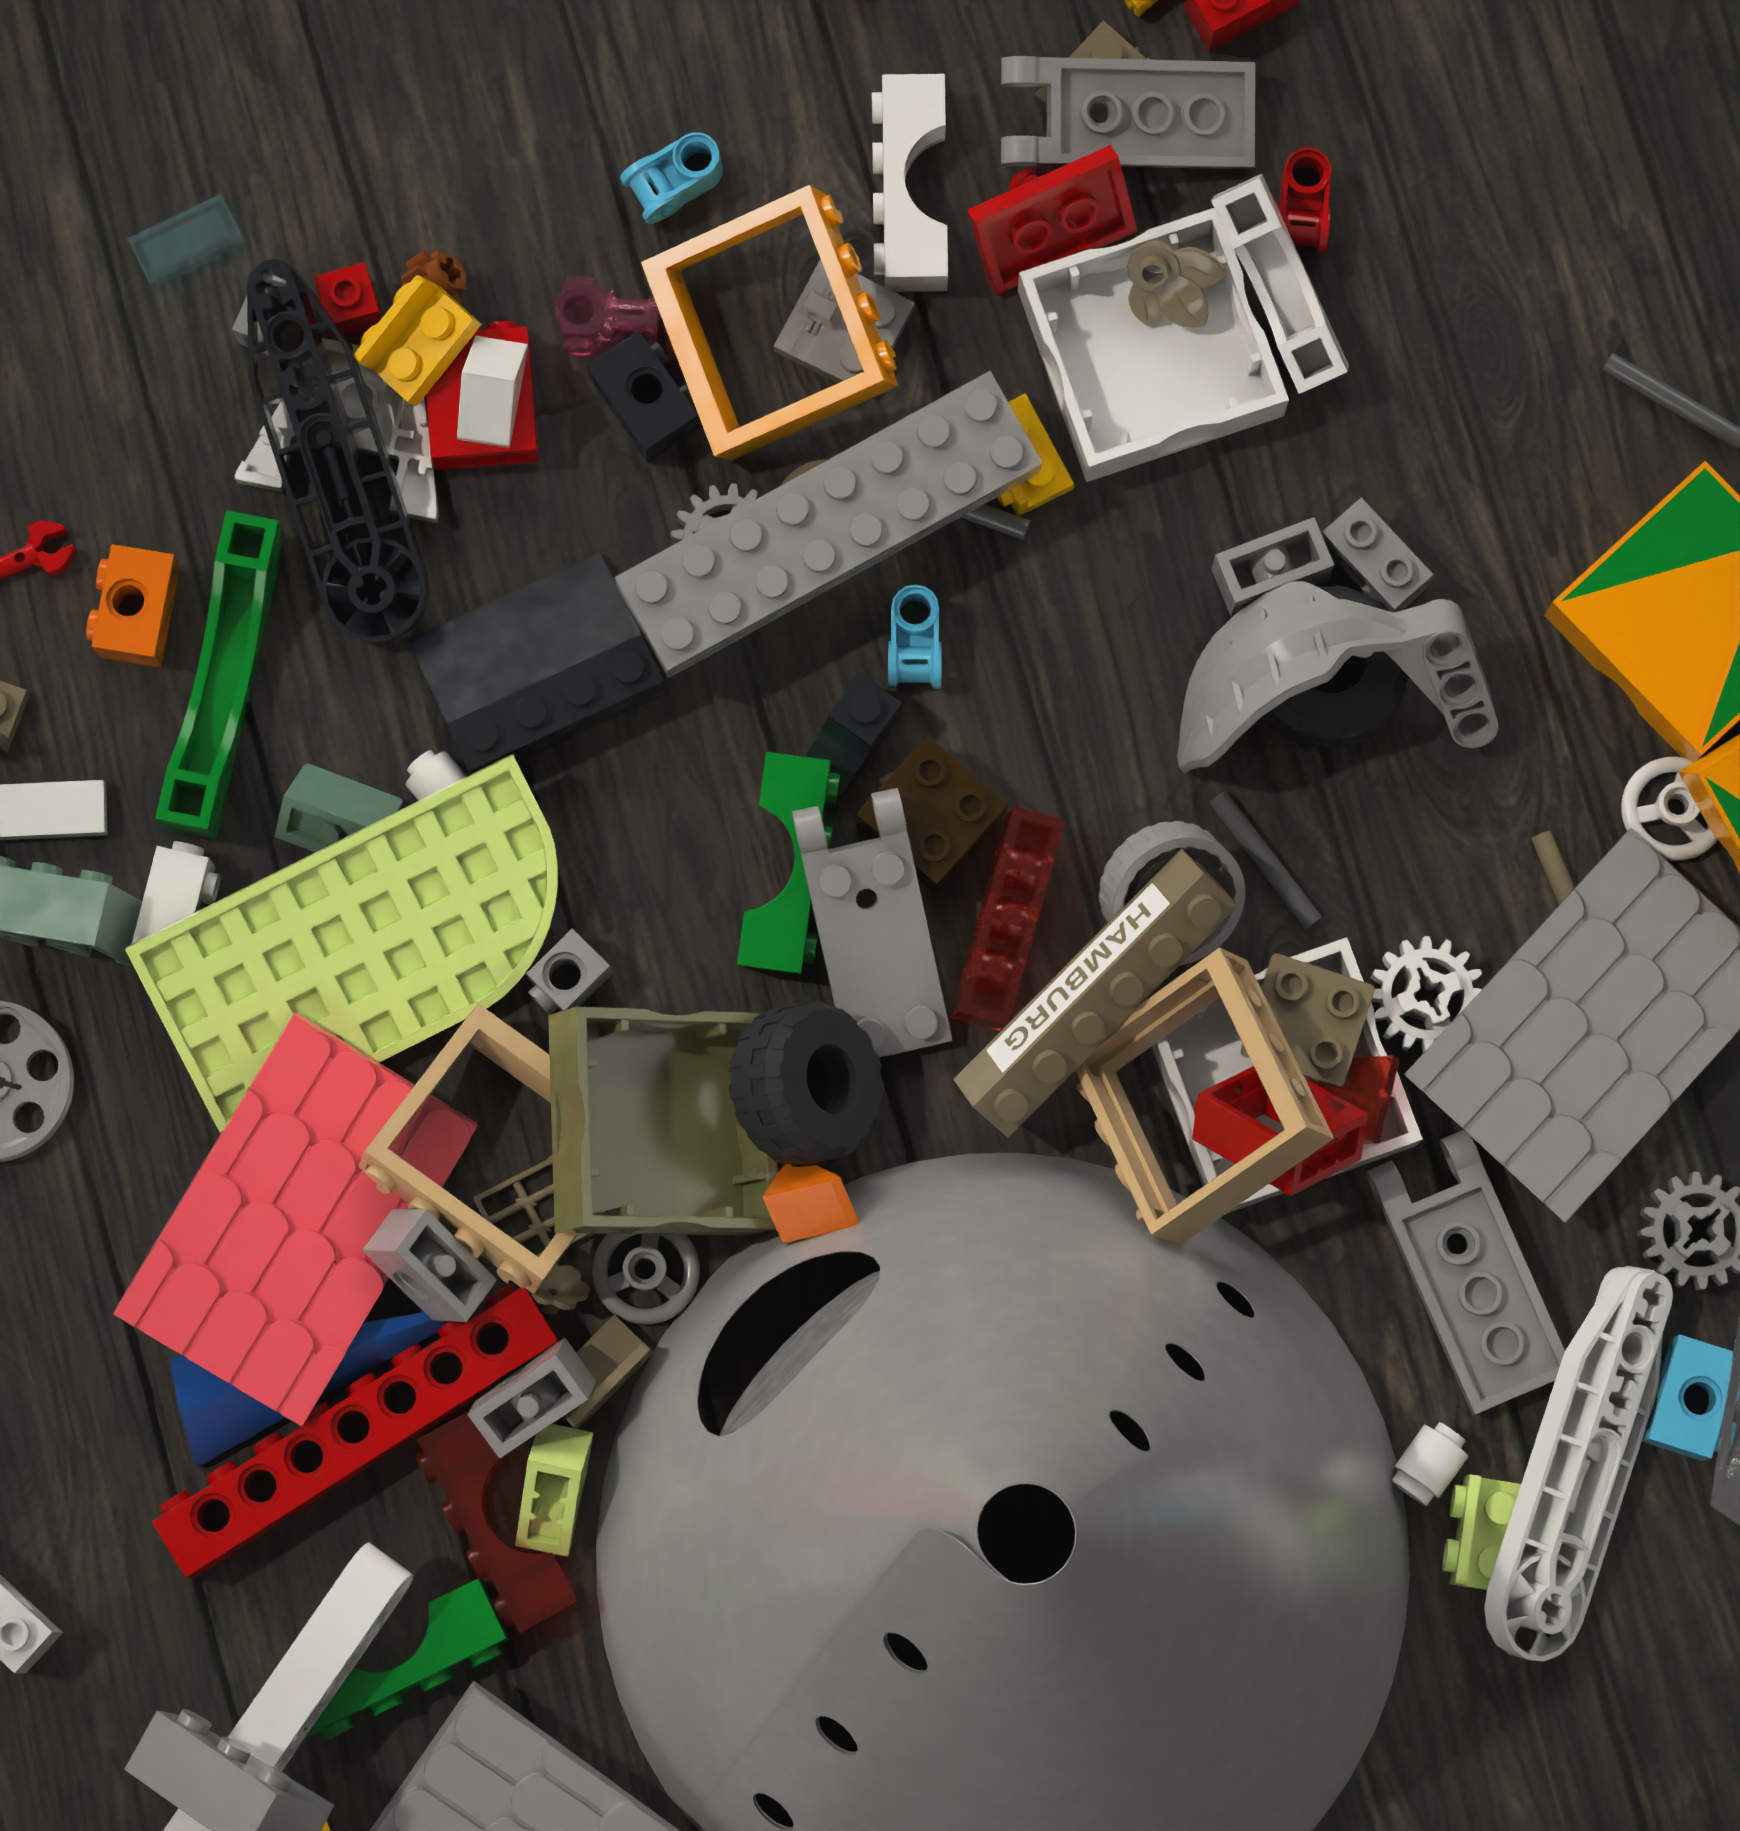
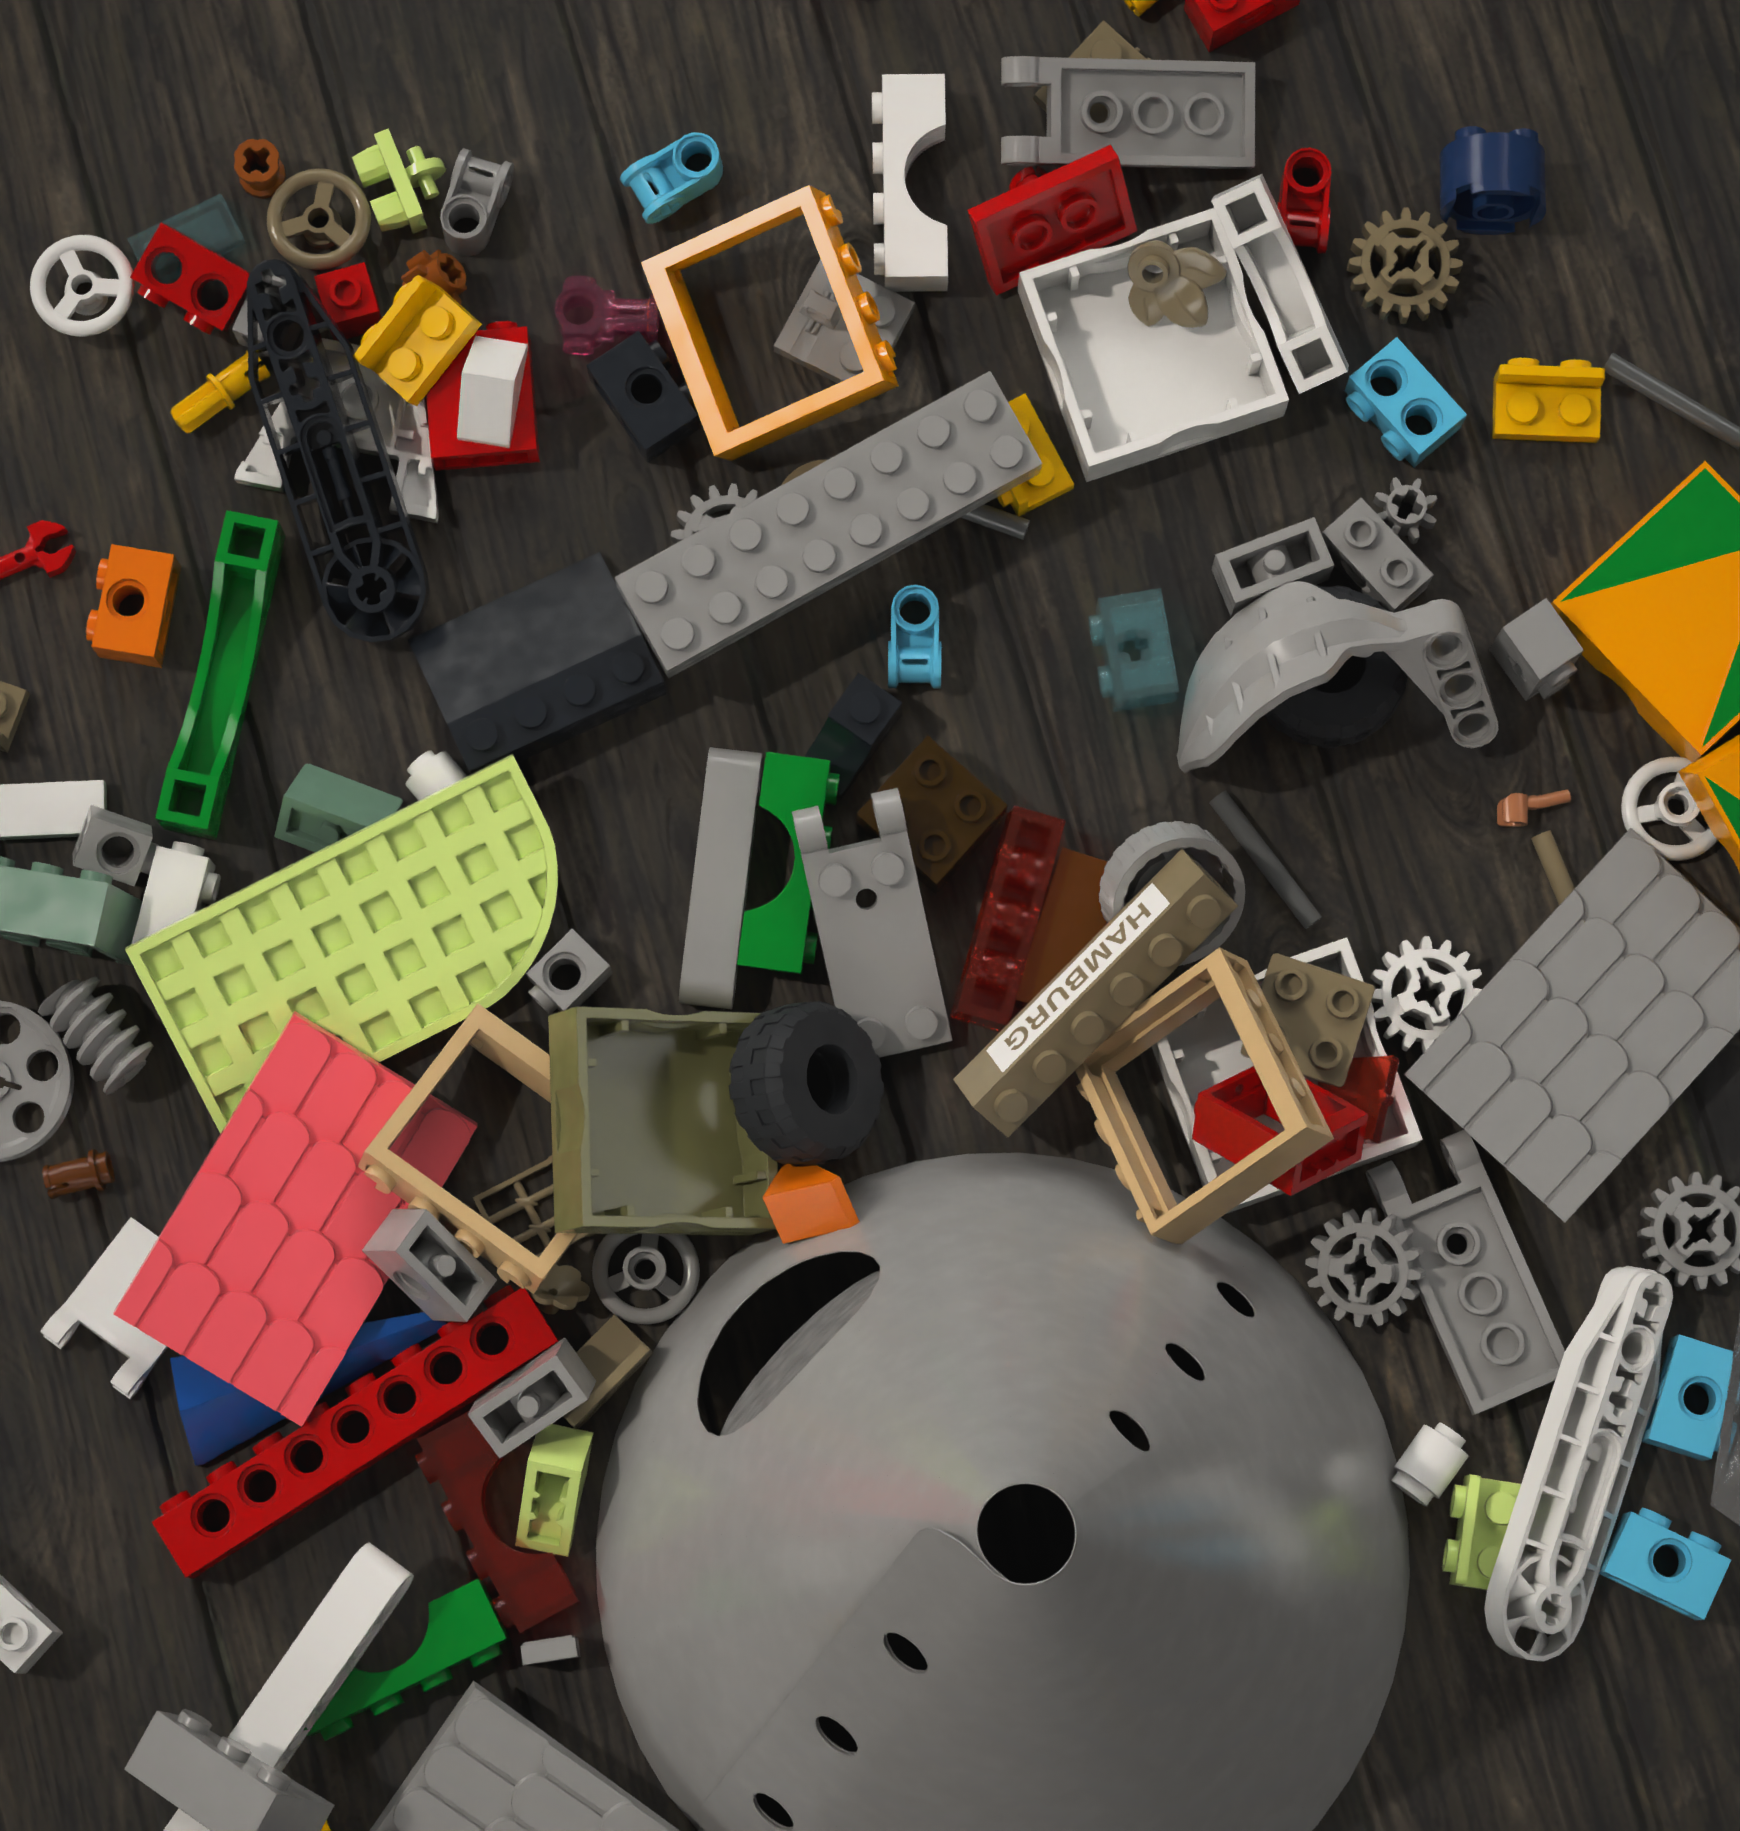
none -> white piece [30,235,135,337]
none -> light grey piece [38,976,154,1095]
none -> white flag [40,1217,168,1400]
none -> reddish brown pin [42,1149,115,1199]
none -> light grey brick [72,805,159,887]
none -> red brick [130,222,250,335]
none -> yellow axle [170,351,271,434]
none -> dark orange bush [234,139,286,199]
none -> dark tan piece [267,168,371,270]
none -> yellowish green hips [352,128,446,234]
none -> light grey piece [440,148,514,256]
none -> light grey tile [520,1635,581,1665]
none -> light grey beam [679,747,763,1009]
none -> reddish brown brick [1013,847,1108,1009]
none -> clear light blue brick [1088,588,1179,712]
none -> light grey gear [1305,1208,1426,1327]
none -> medium azure brick [1344,337,1467,467]
none -> dark tan gear [1347,207,1463,324]
none -> light grey gear [1373,477,1437,544]
none -> dark blue brick [1439,126,1546,235]
none -> light grey brick [1489,598,1584,701]
none -> yellow bracket [1492,358,1605,443]
none -> nougat hand [1497,789,1571,827]
none -> medium azure brick [1599,1507,1731,1620]

